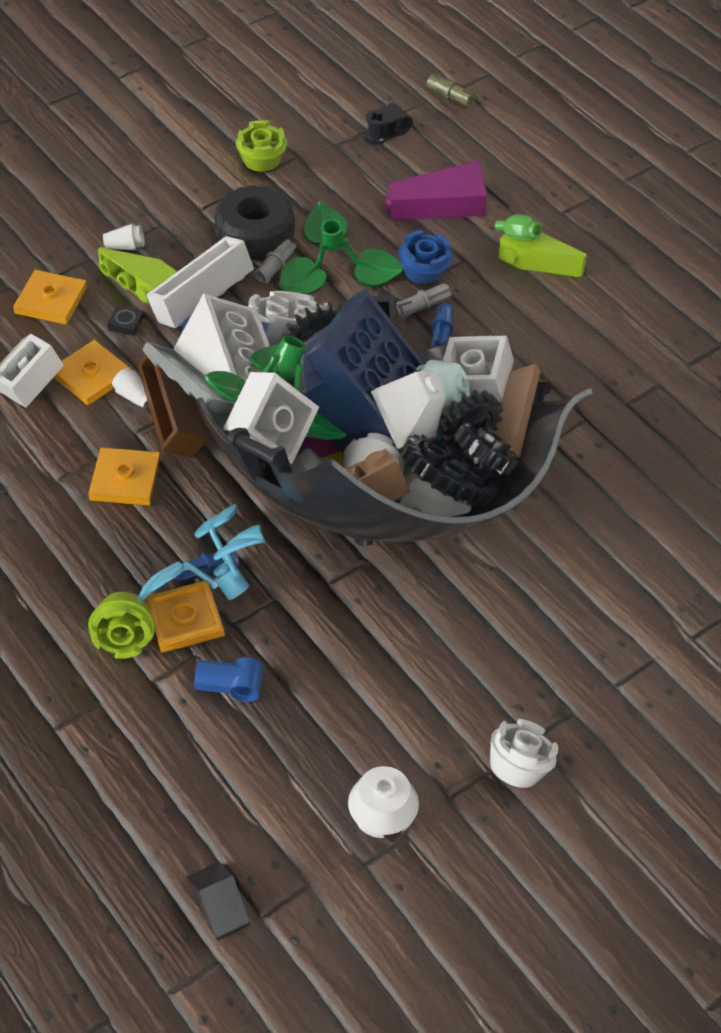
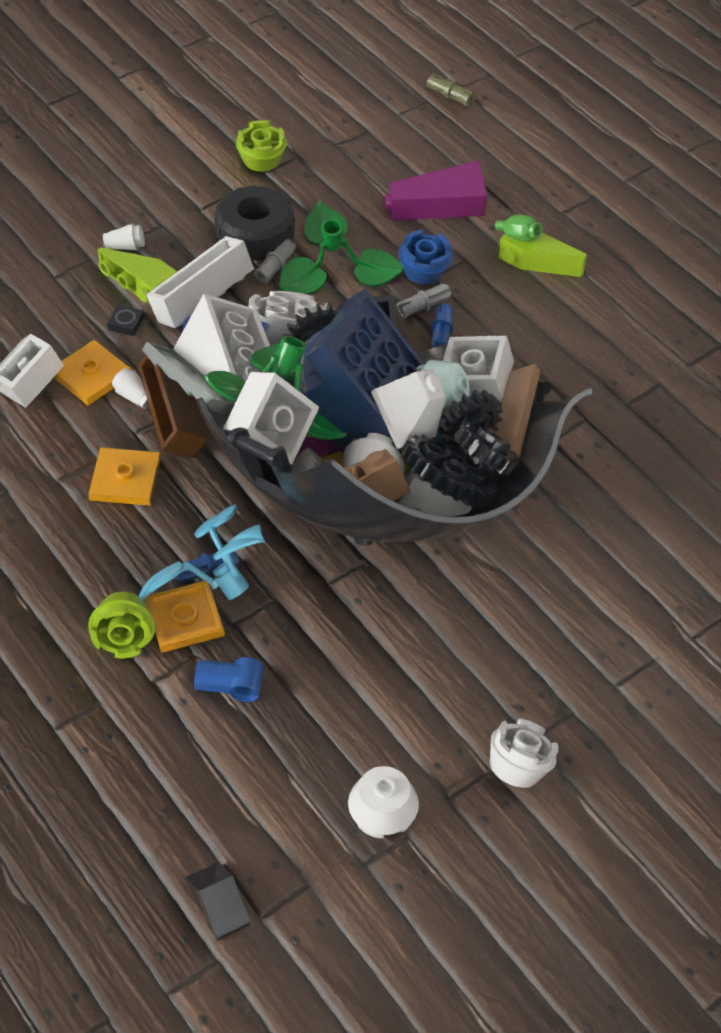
light orange plate [13,270,87,325] -> none
black piece [365,103,413,145] -> none

